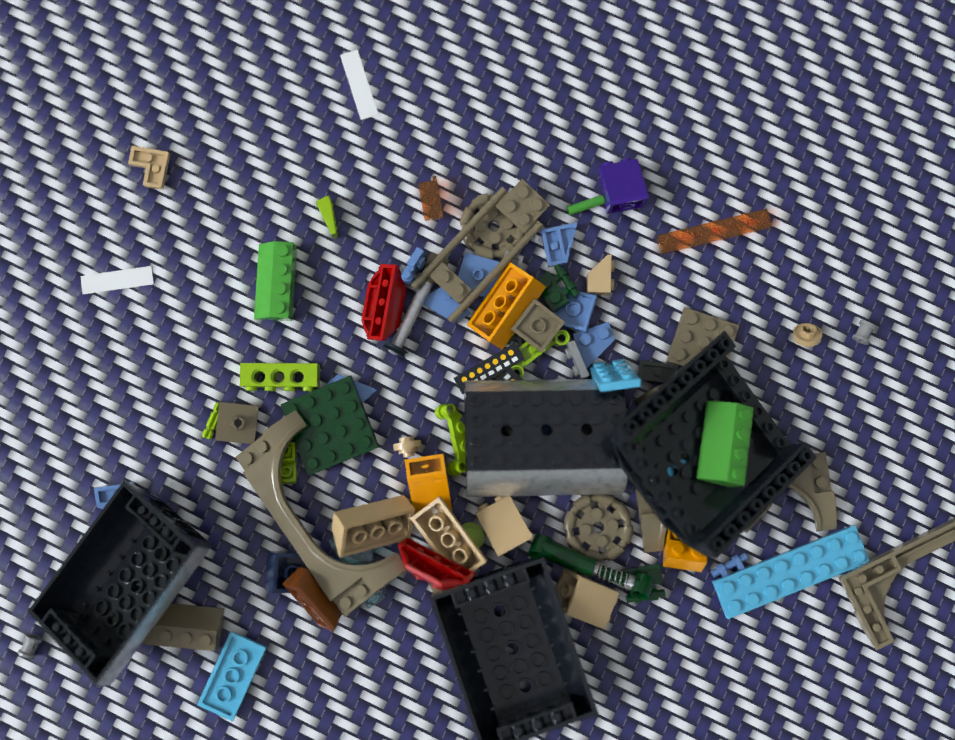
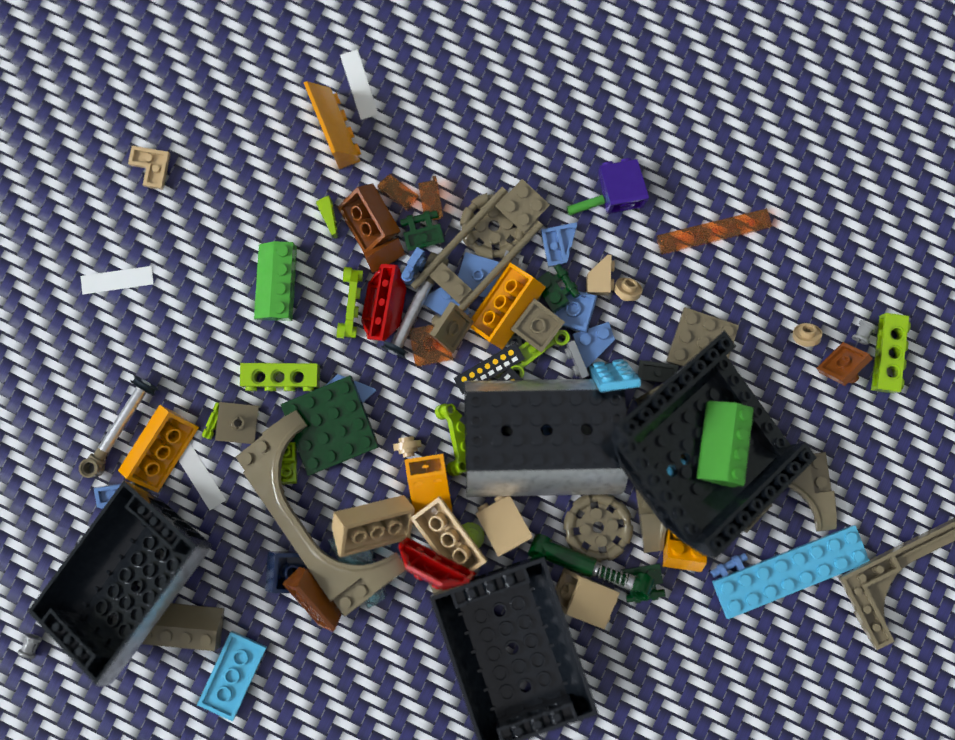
none -> piece [79,375,158,478]
none -> light orange slope [118,405,199,493]
none -> white sticker [178,443,226,510]
none -> light orange slope [303,81,361,169]
none -> lime plate [336,267,363,339]
none -> dark orange slope [338,183,401,253]
none -> dark orange slope [364,238,405,273]
none -> clear orange slope [377,174,419,211]
none -> dark green plate [400,210,445,251]
none -> clear orange tile [409,325,453,367]
none -> dark tan tile [430,302,474,353]
none -> tan plate [614,278,643,301]
none -> dark orange tile [816,342,872,386]
none -> lime brick [871,313,911,394]

